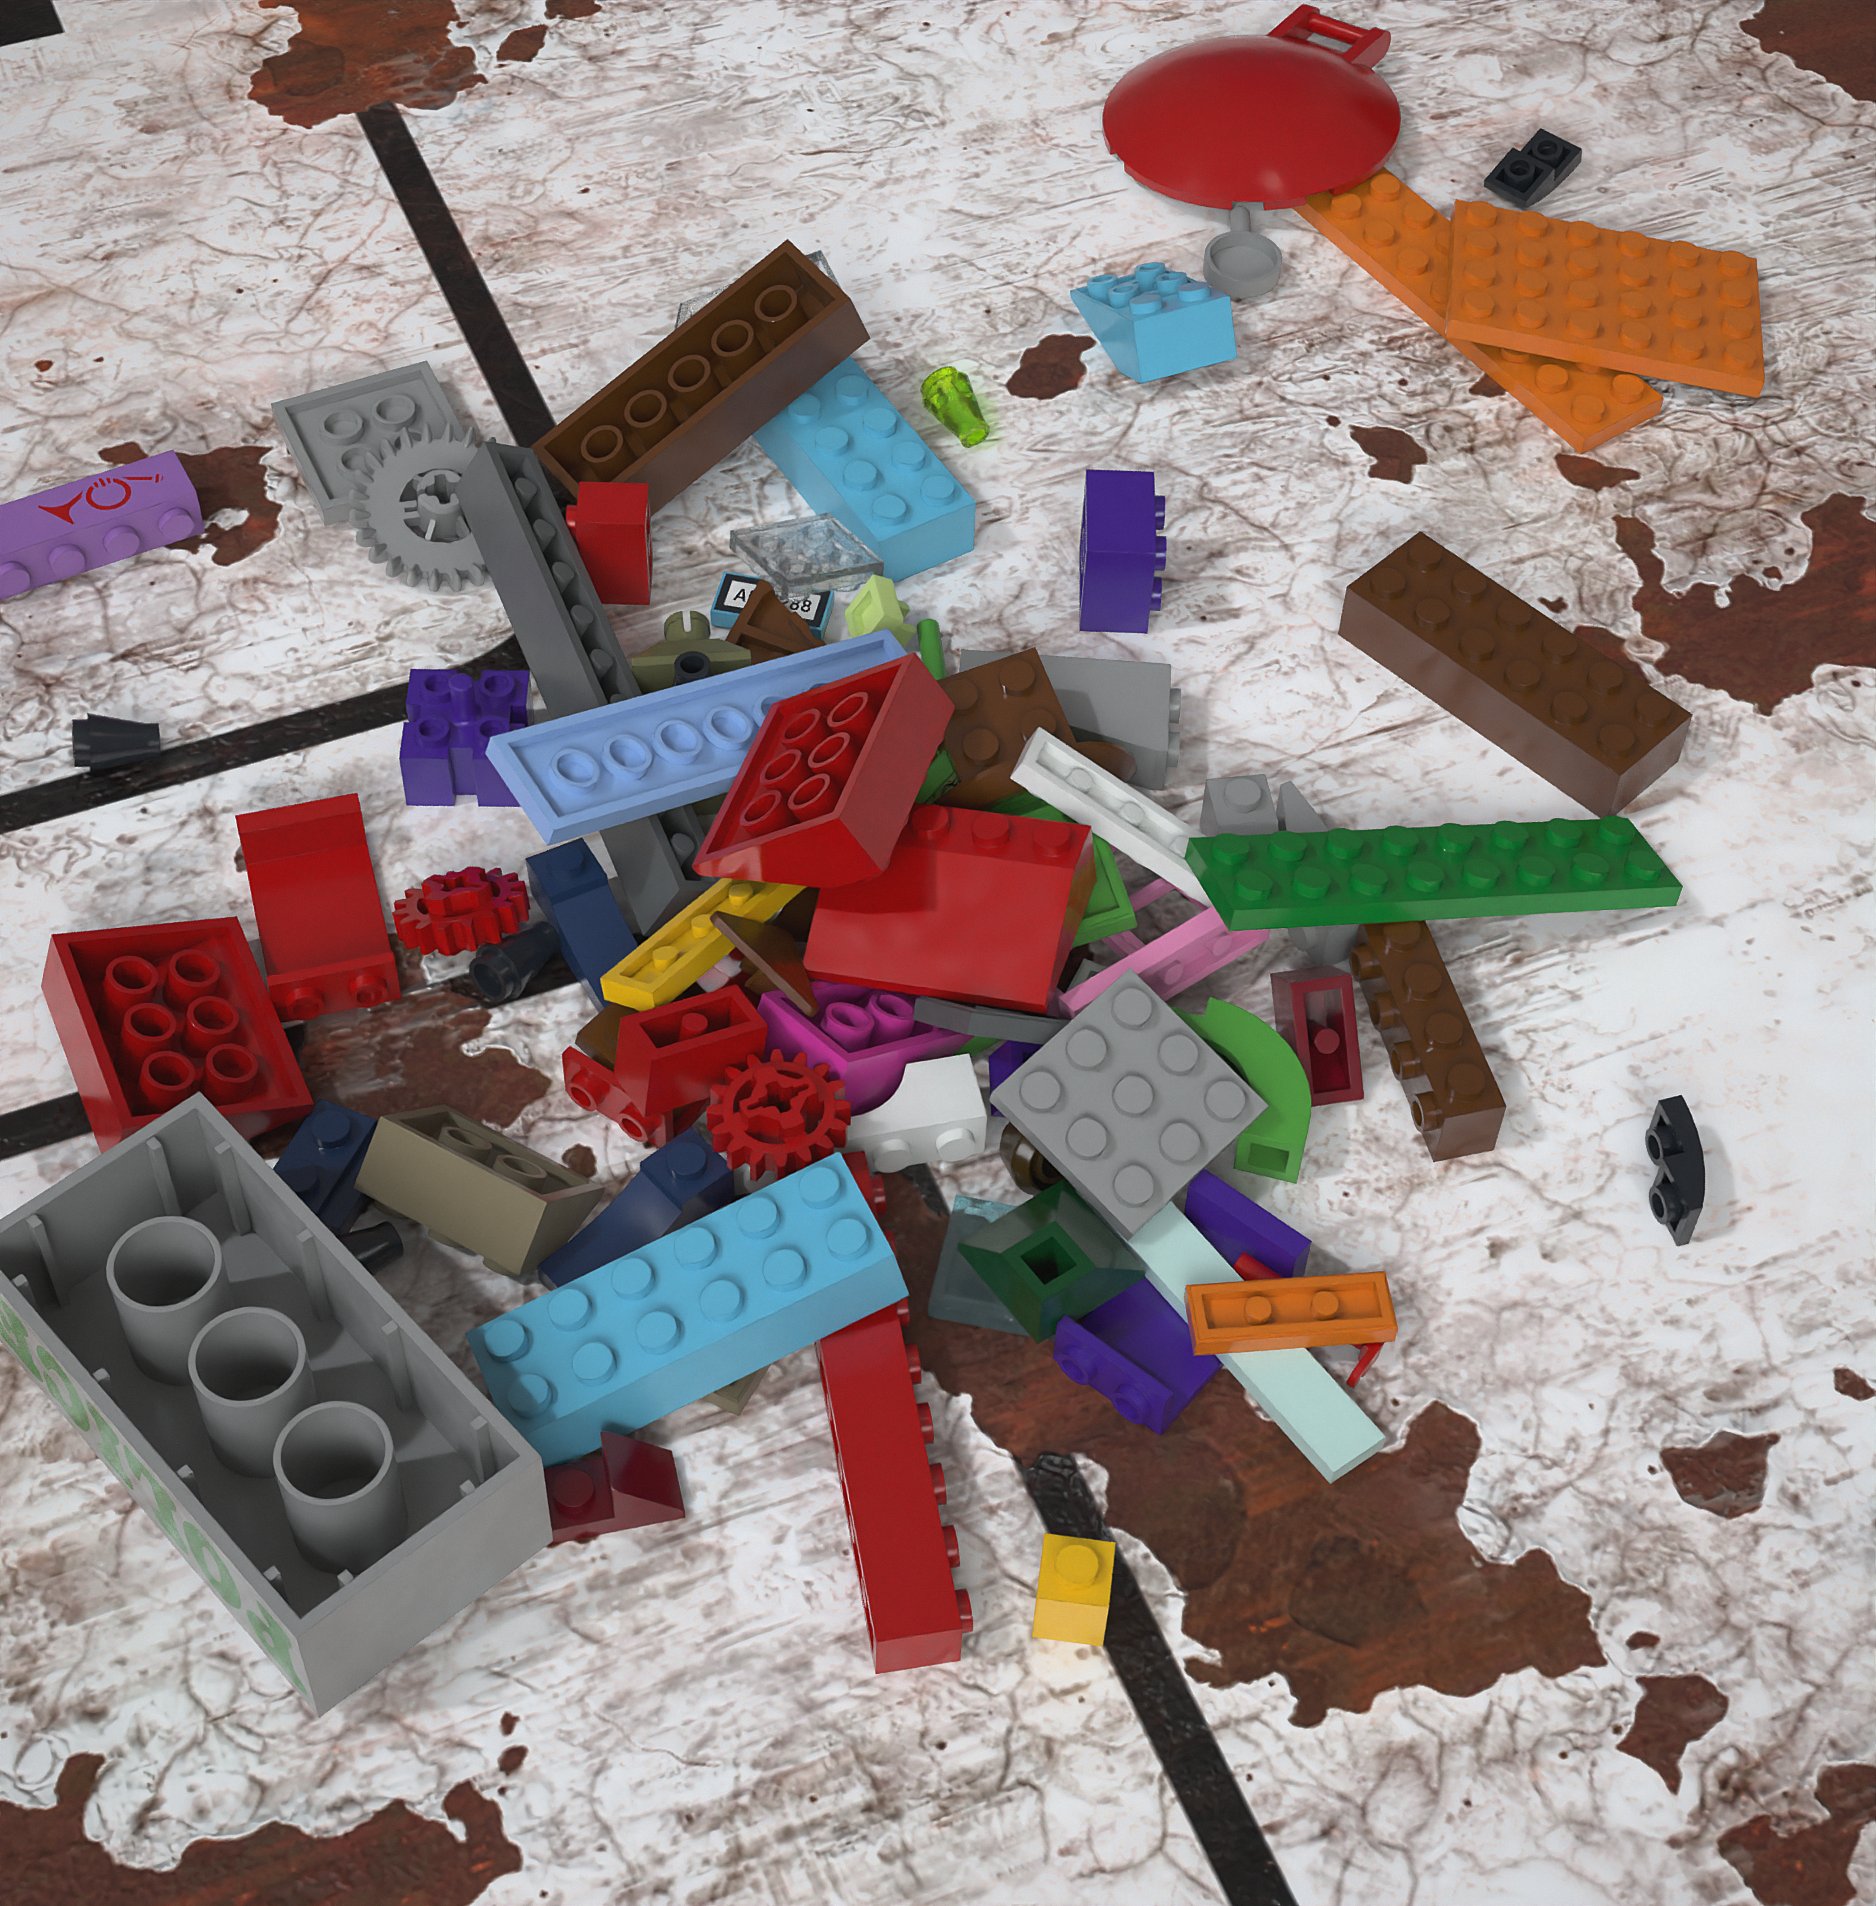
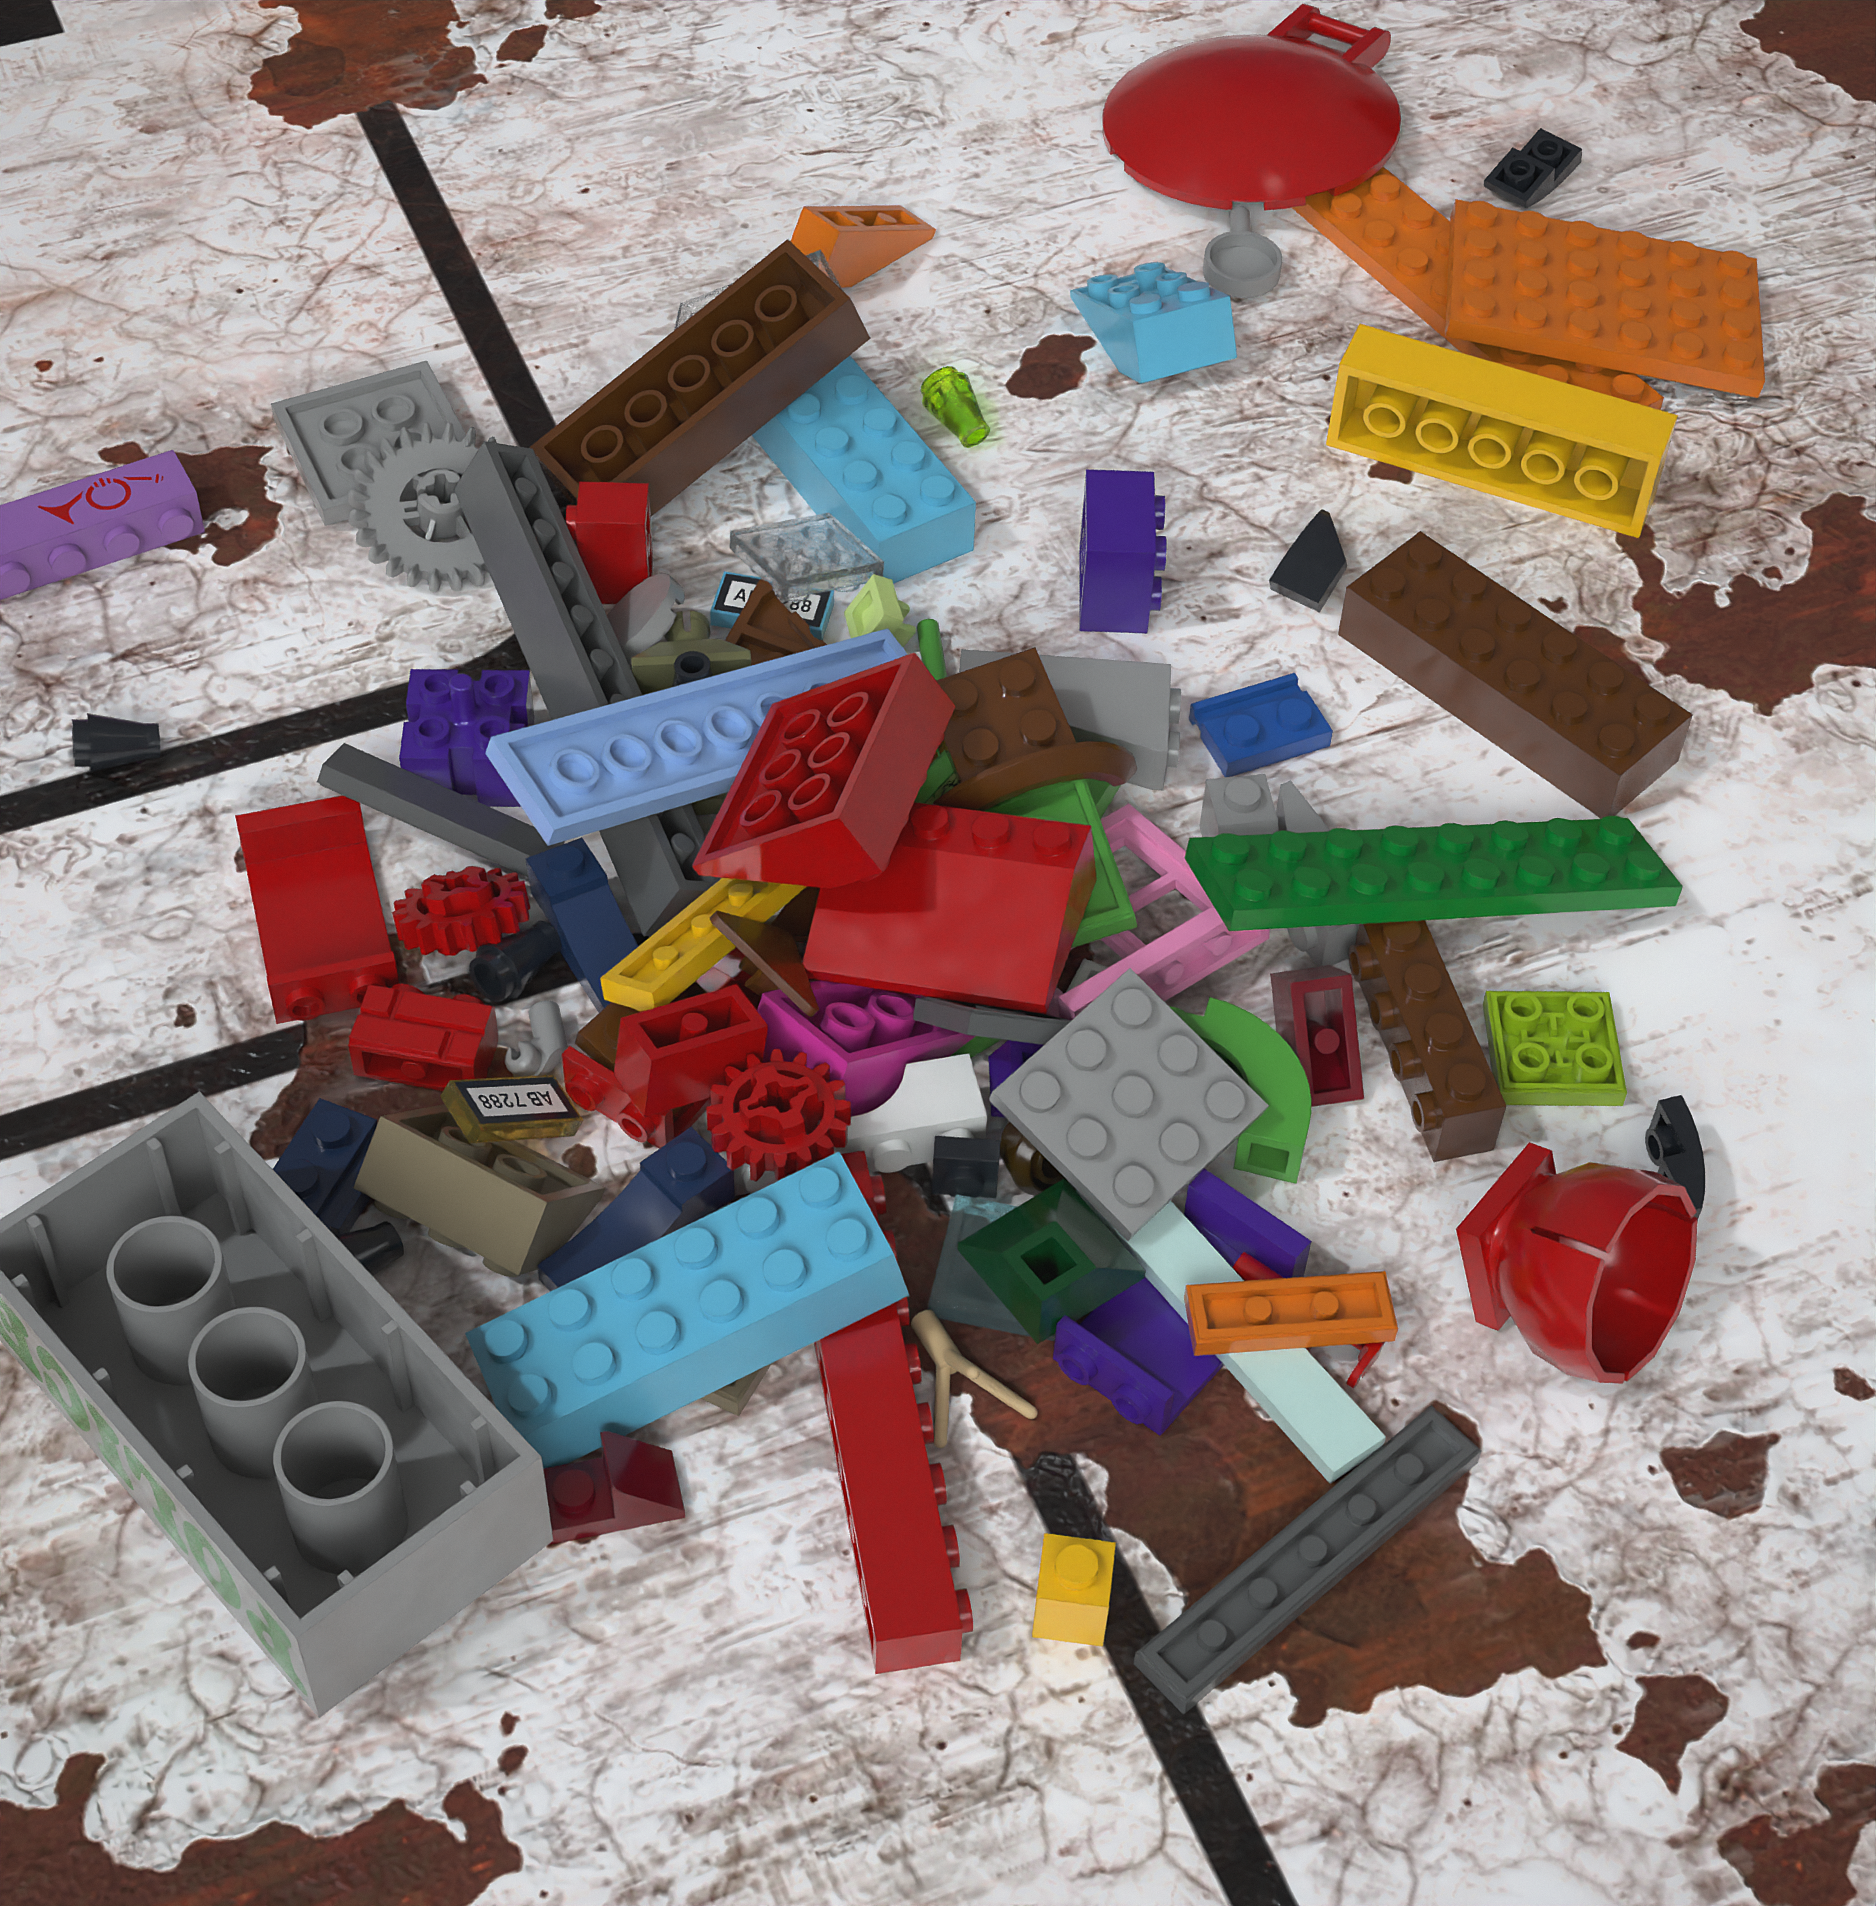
red slope [41,916,314,1154] -> none
white plate [1010,727,1213,908] -> none
none -> dark grey tile [317,743,565,877]
none -> red brick [348,984,499,1094]
none -> tile [440,1075,584,1143]
none -> light grey arm [505,1000,568,1079]
none -> light grey tile [607,573,685,665]
none -> orange slope [791,205,936,288]
none -> tan plant [911,1310,1038,1448]
none -> black plate [932,1136,1001,1200]
none -> dark grey tile [1134,1405,1482,1715]
none -> blue plate [1189,673,1333,777]
none -> black slope [1269,509,1347,613]
none -> yellow brick [1326,323,1678,538]
none -> red plate [1456,1142,1698,1384]
none -> lime tile [1483,991,1627,1106]

